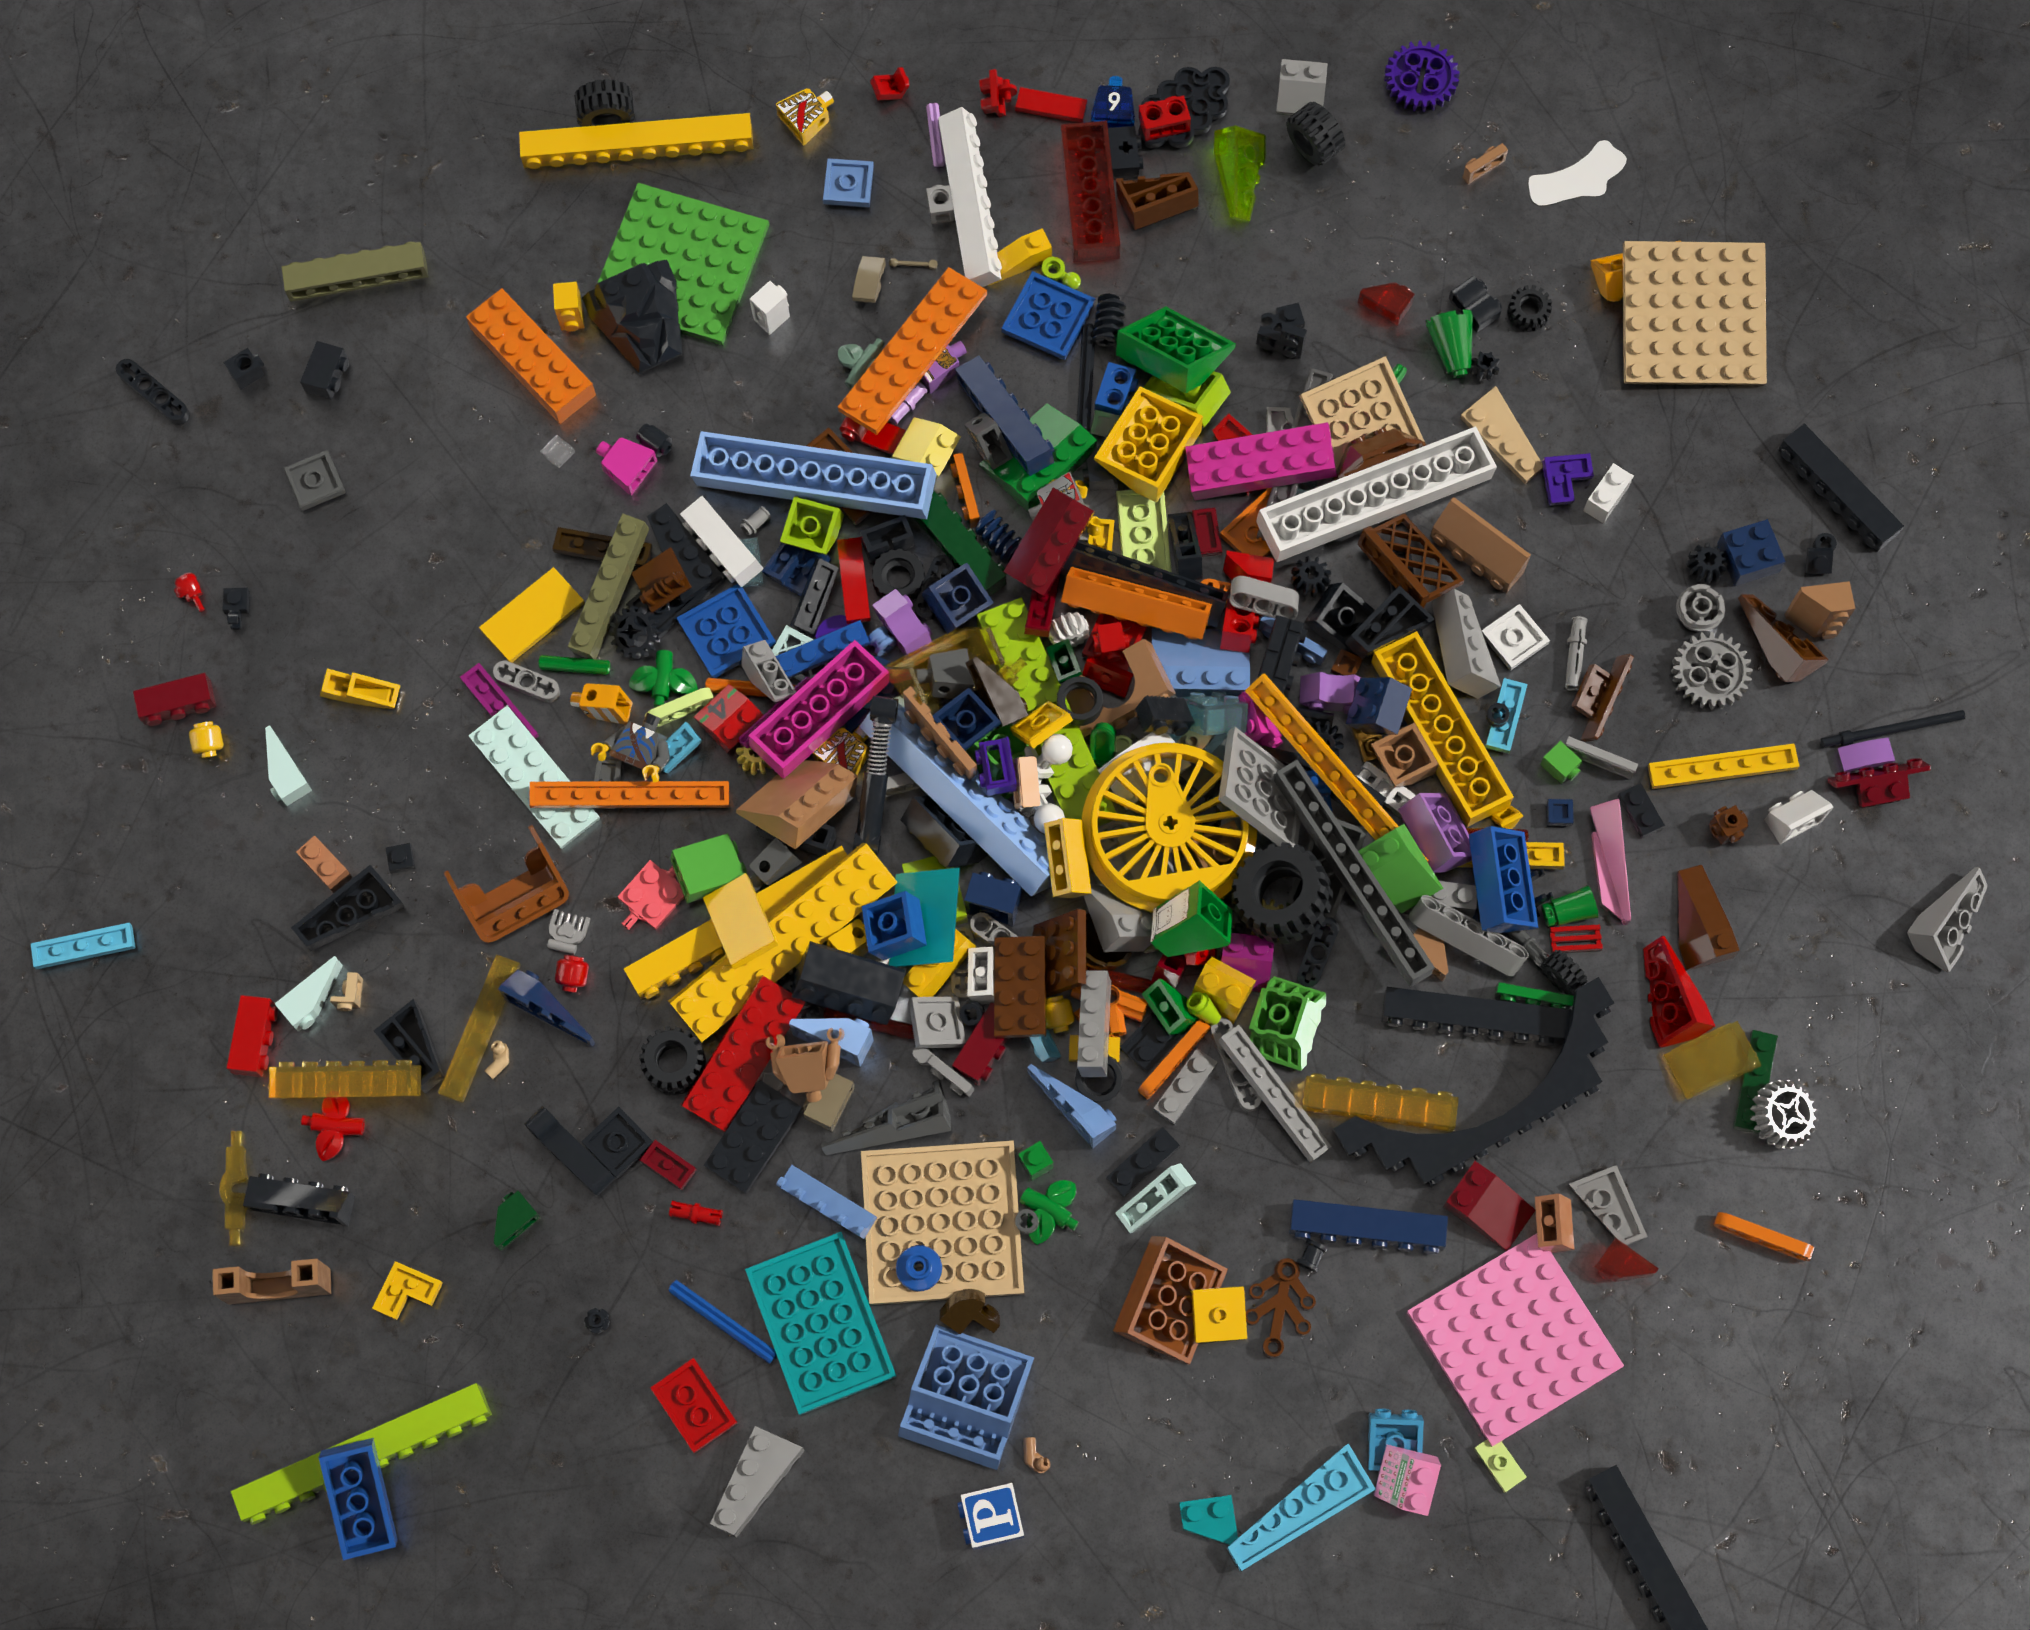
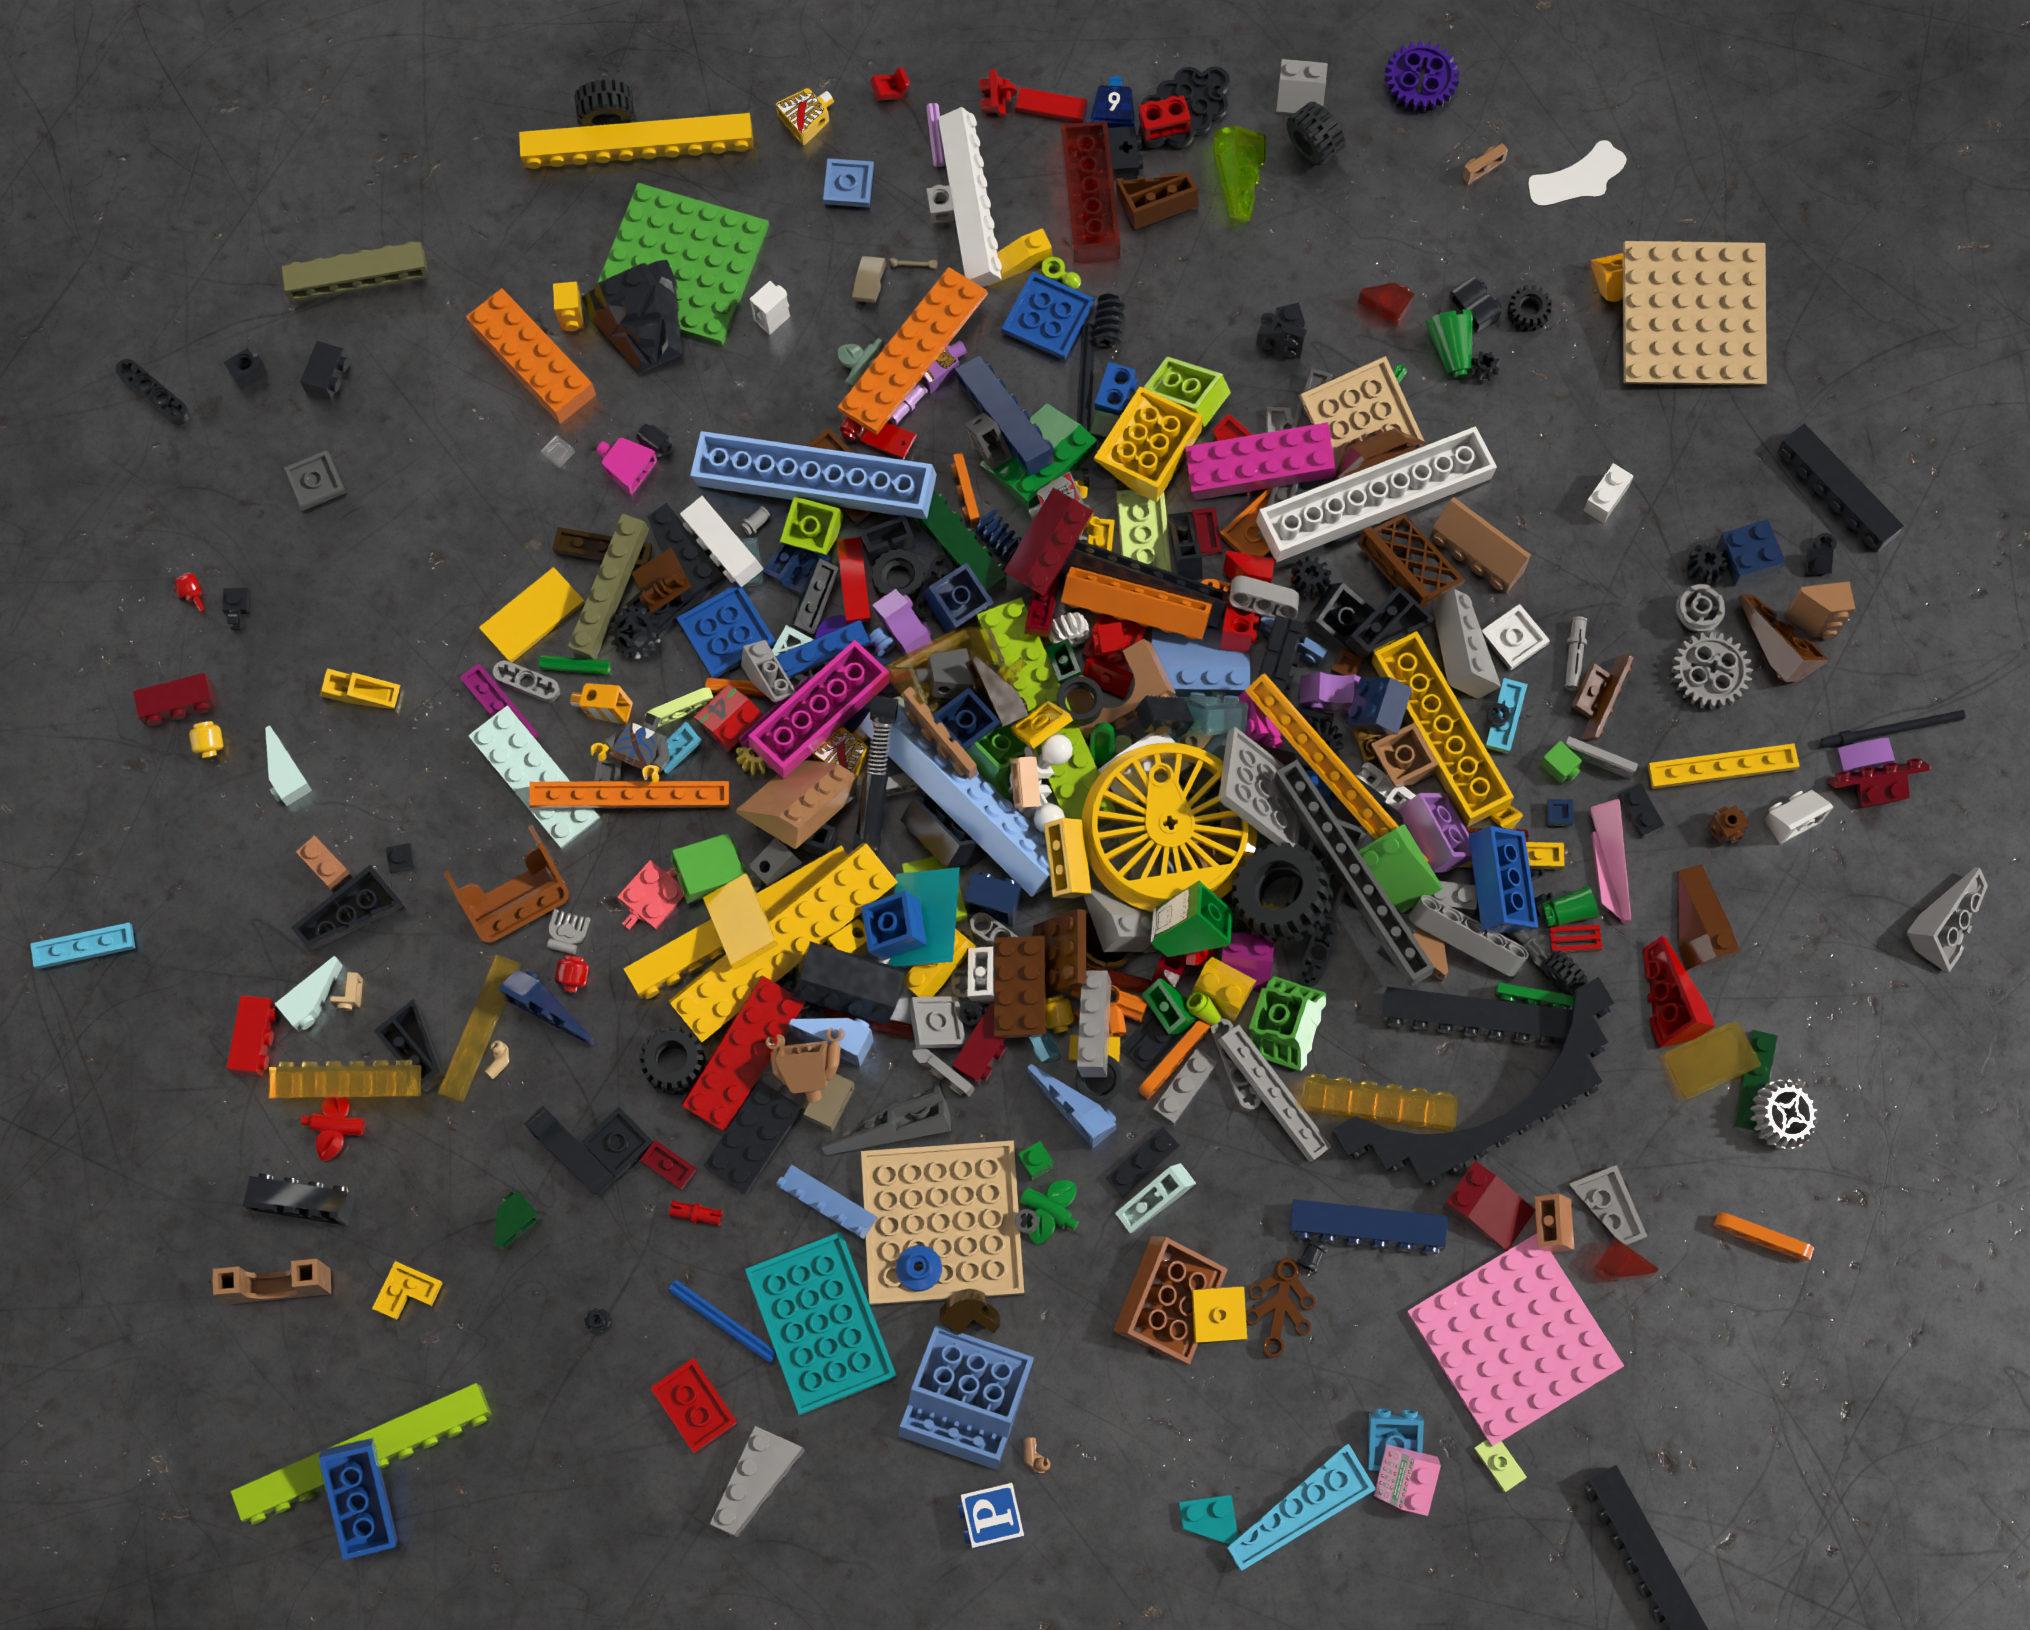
clear yellow piece [220,1131,248,1246] -> none
green plant [629,650,698,708] -> none
light yellow slope [891,417,961,478] -> none
dark purple window [975,737,1017,796] -> none
green slope [1116,306,1236,393] -> none
tan wing [1460,386,1543,484] -> none
dark purple plate [1542,453,1594,506] -> none

